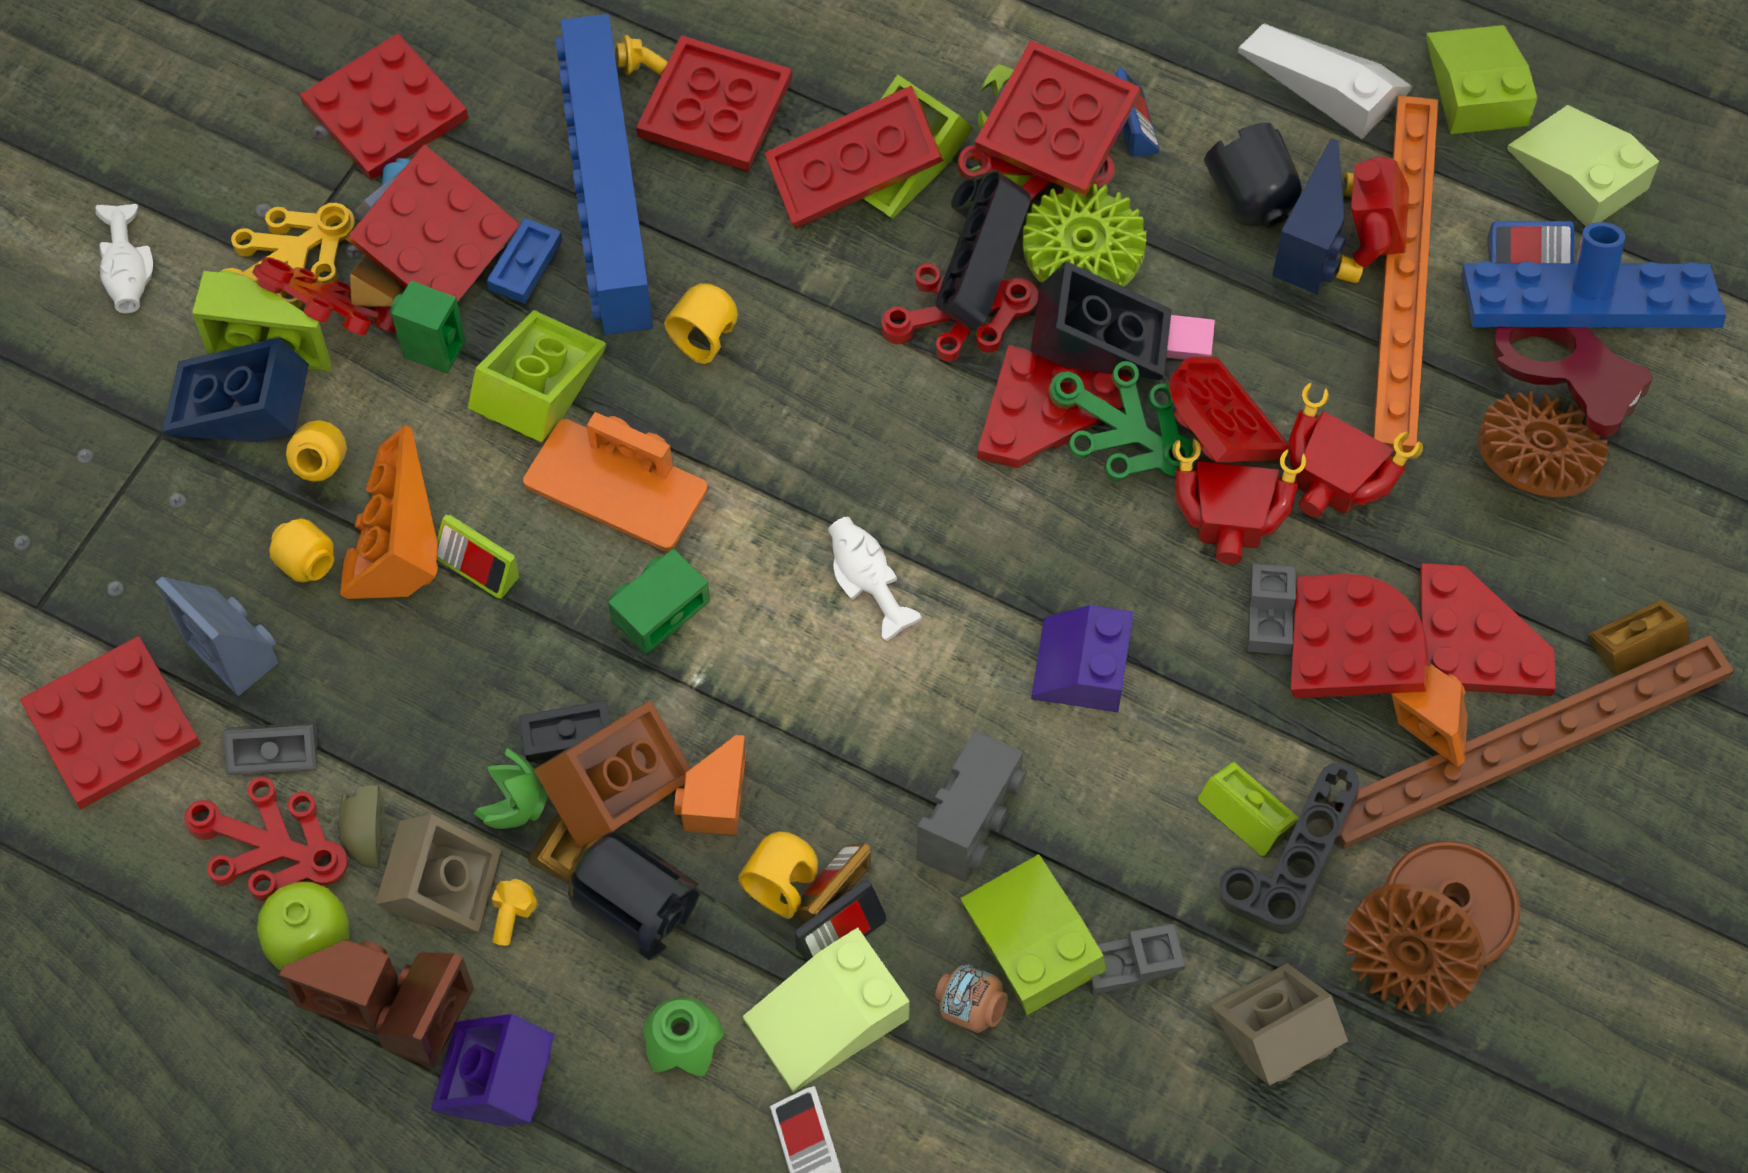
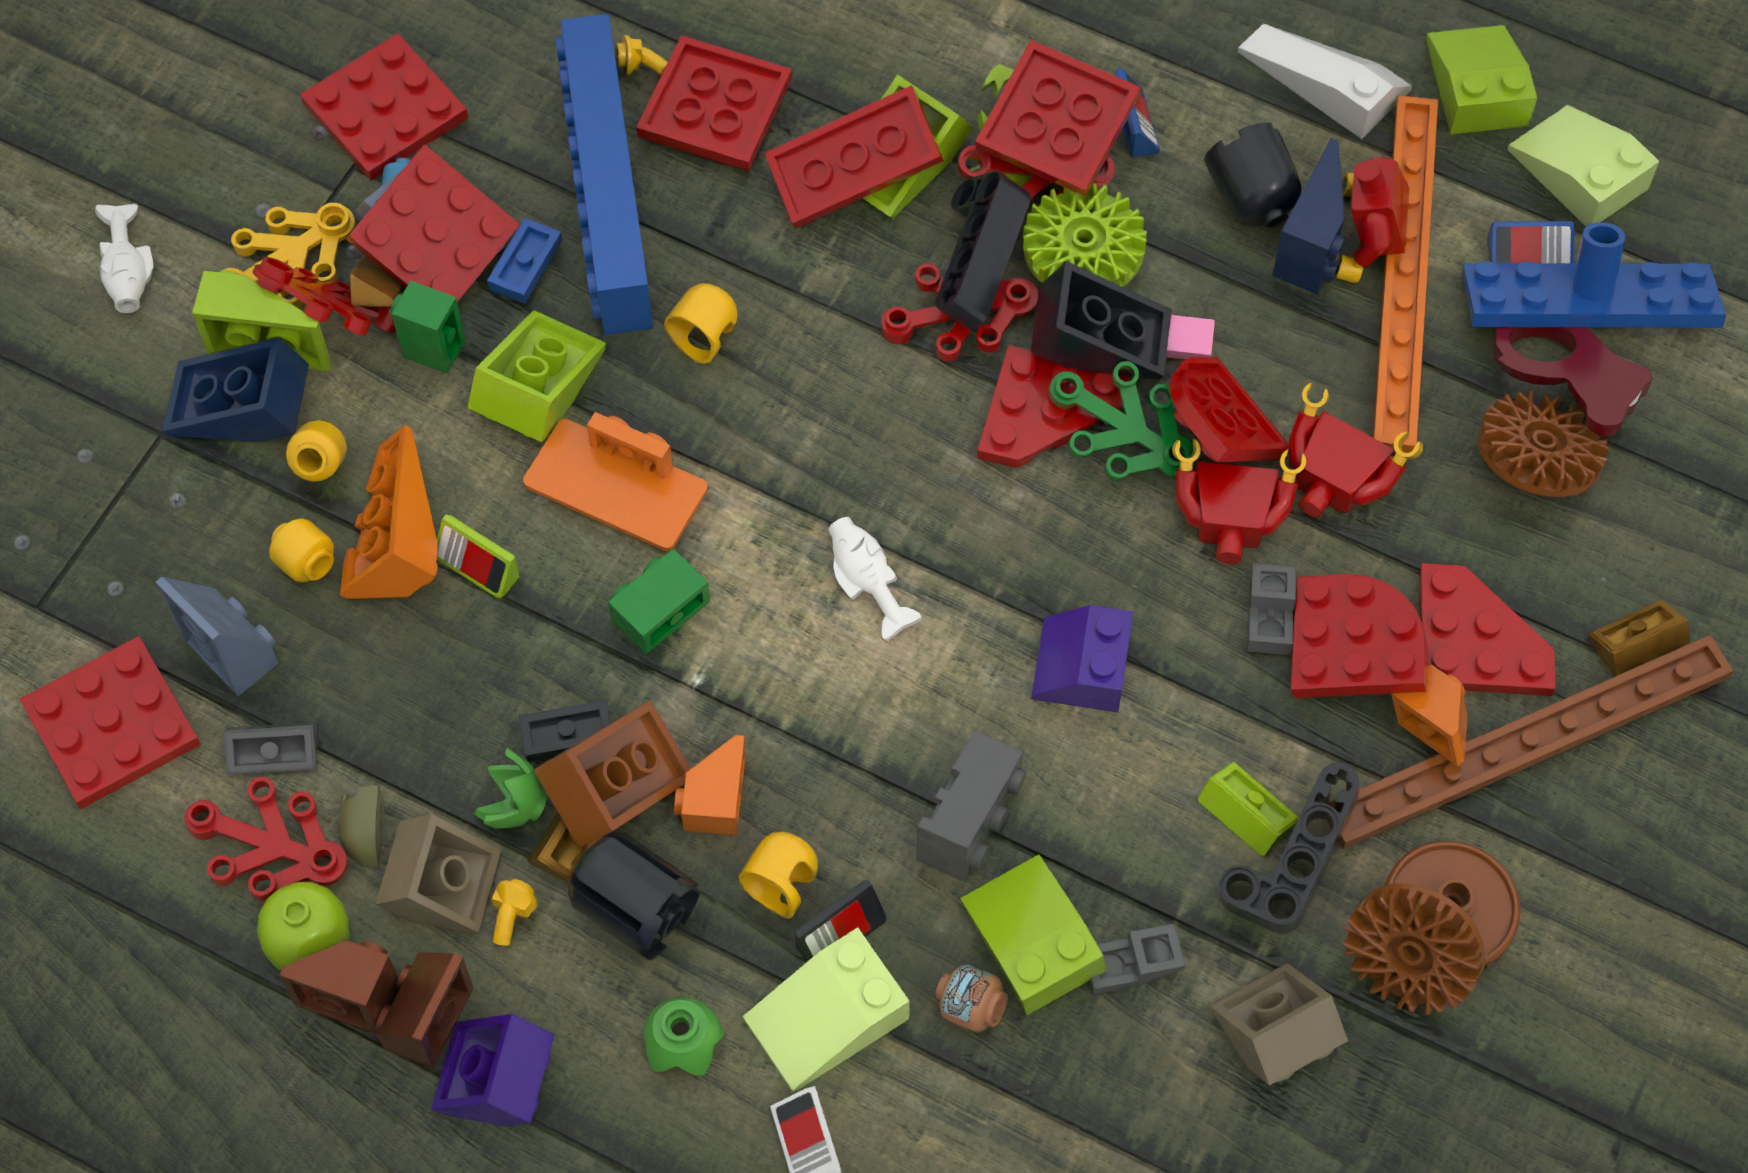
pearl gold slope [794,843,871,923] -> none

